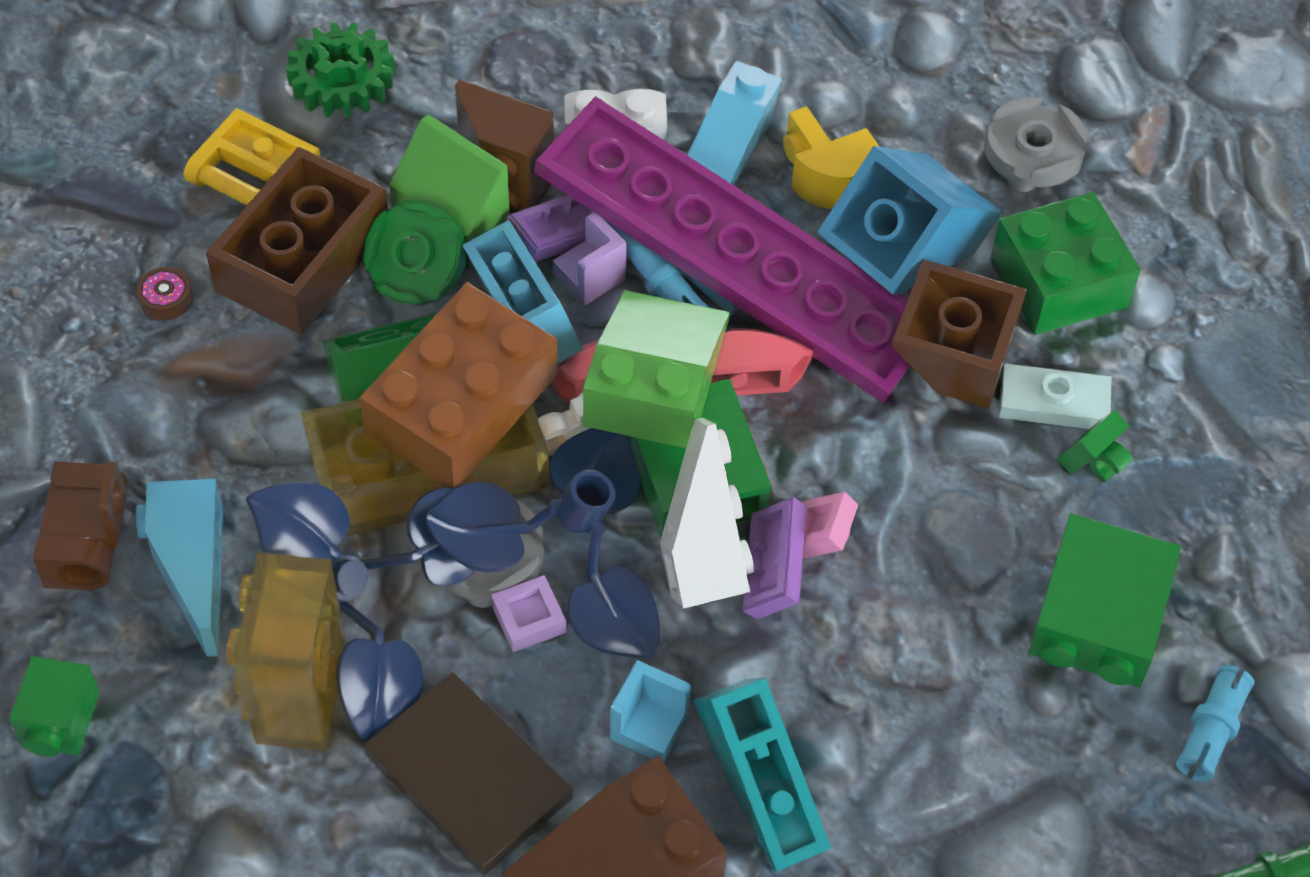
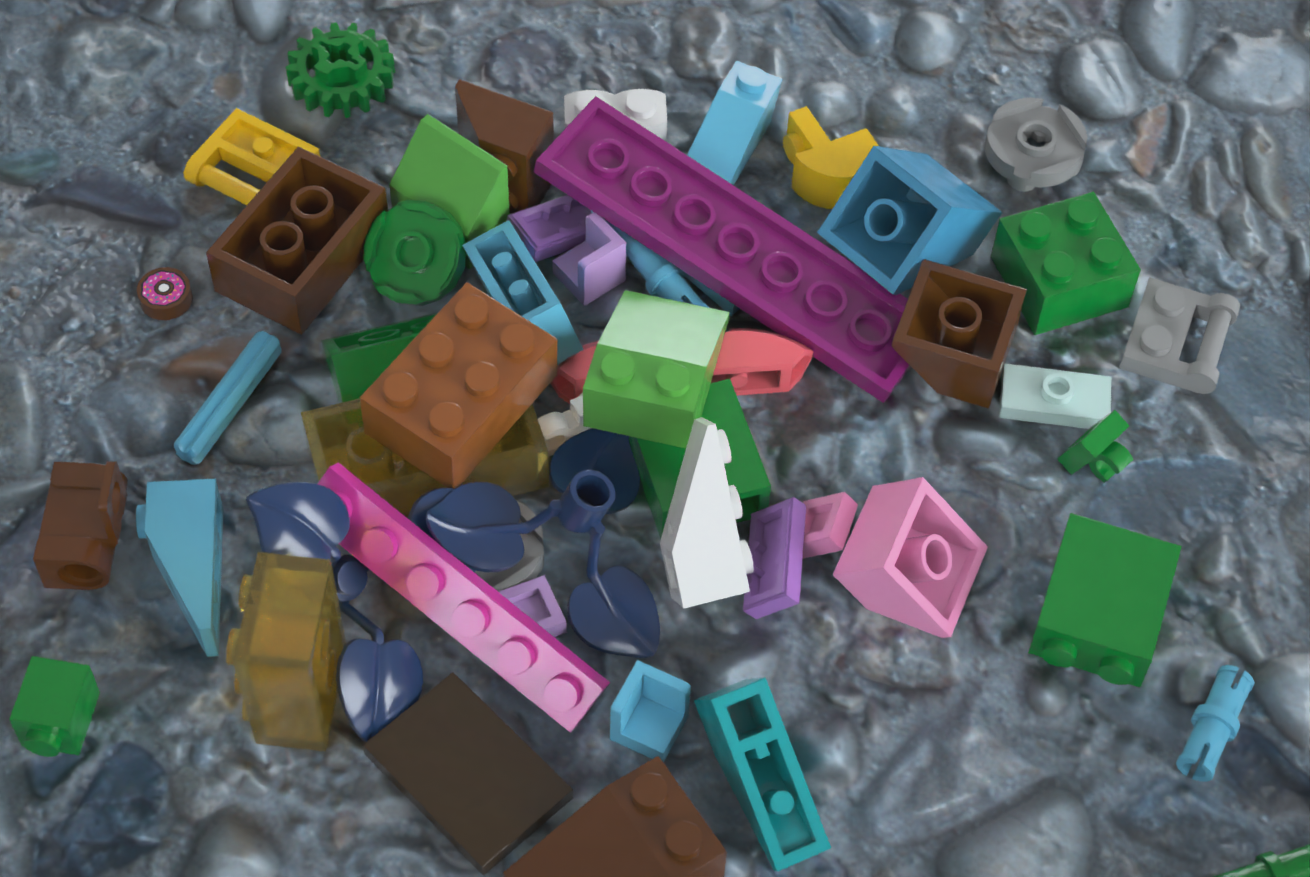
none -> medium azure axle [174,331,282,465]
none -> dark pink plate [318,462,610,733]
none -> bright pink slope [833,477,988,638]
none -> light grey plate [1119,277,1240,394]

